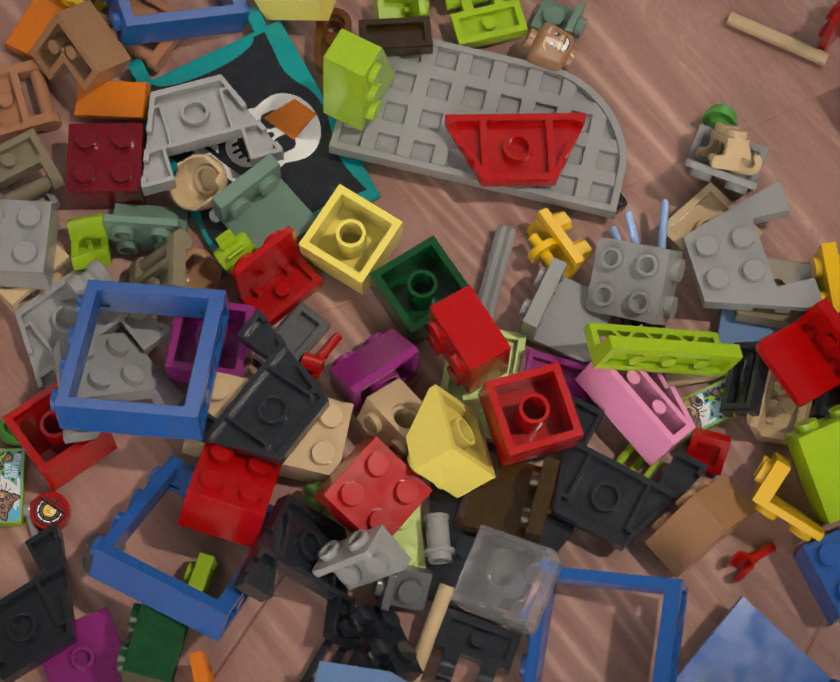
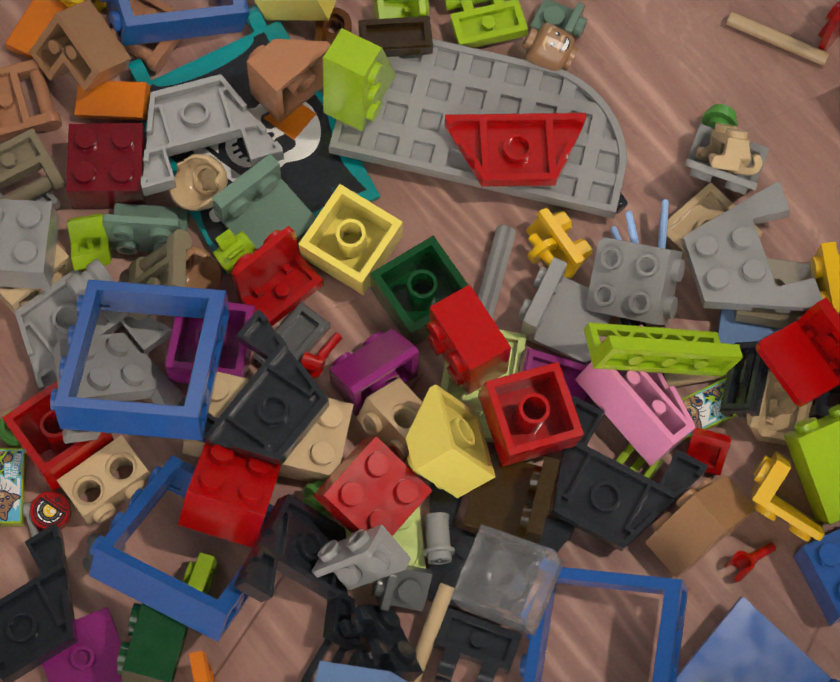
none -> tan brick [57,435,150,526]
none -> nougat slope [247,39,331,123]

